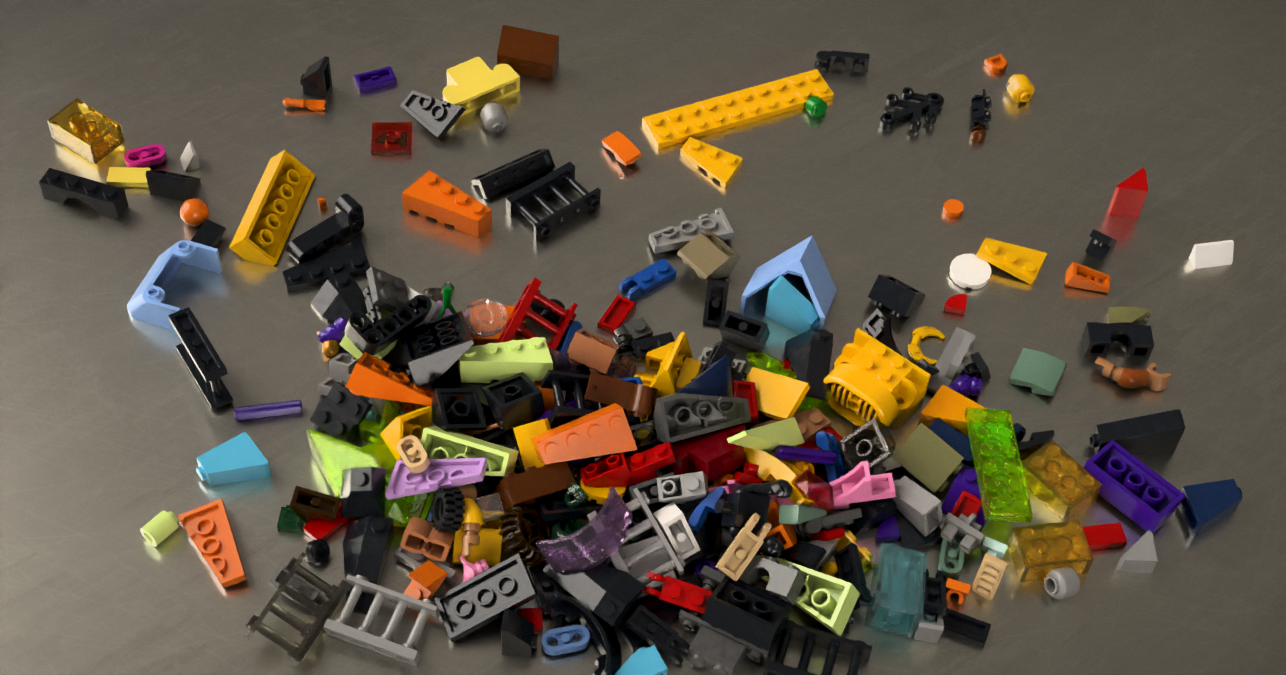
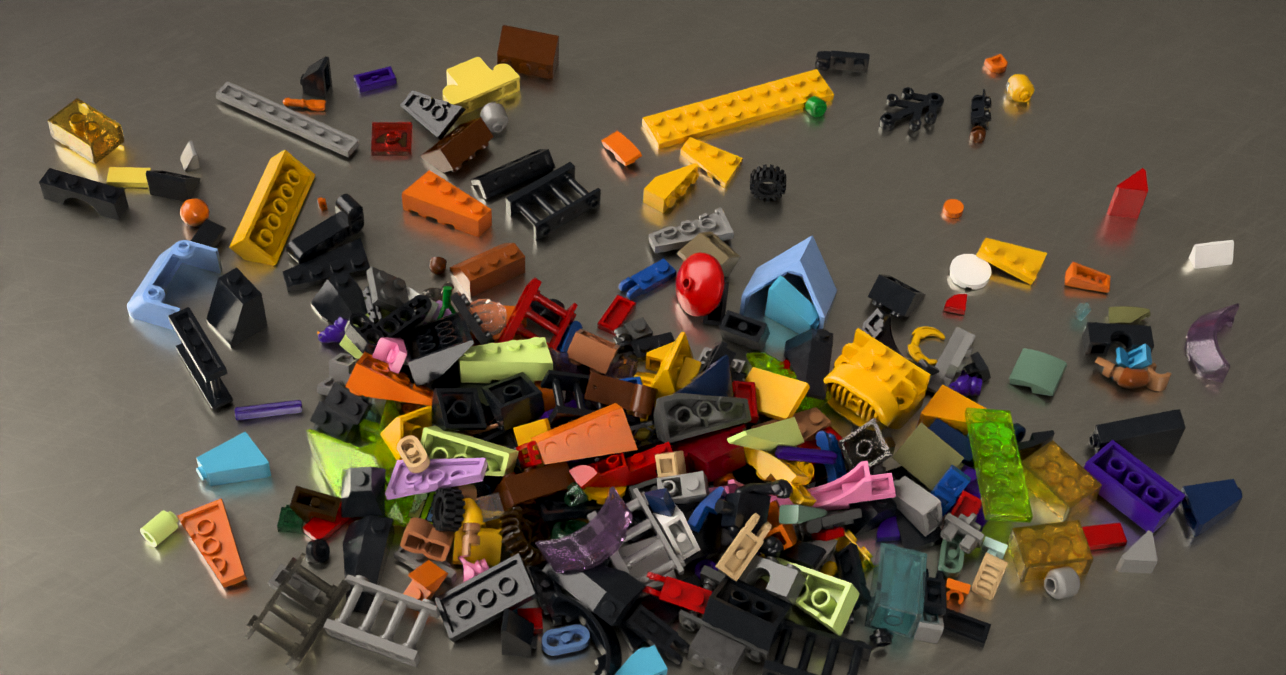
dark pink plate [124,144,166,168] -> none
pearl gold hinge [322,340,340,359] -> none
red tile [732,462,763,484] -> none
clear red slope [795,470,834,512] -> none
black slope [1085,229,1117,261] -> none
none -> black slope [206,268,268,348]
none -> light grey plate [216,81,359,157]
none -> bright pink slope [372,337,407,374]
none -> reddish brown slope [421,117,494,173]
none -> reddish brown hinge [429,257,447,275]
none -> dark orange slope [449,243,525,298]
none -> black wing [450,291,495,345]
none -> red tile [516,441,542,469]
none -> tile [569,465,601,490]
none -> yellow slope [643,163,699,213]
none -> dark blue slope [645,488,676,516]
none -> tan slope [655,451,686,478]
none -> red dish [676,252,724,317]
none -> black tyre [750,164,786,201]
none -> black plate [869,628,894,647]
none -> blue slope [931,465,971,517]
none -> clear light blue plate [1073,302,1092,321]
none -> dark azure bracket [1116,343,1152,369]
none -> clear purple windscreen [1185,303,1239,383]

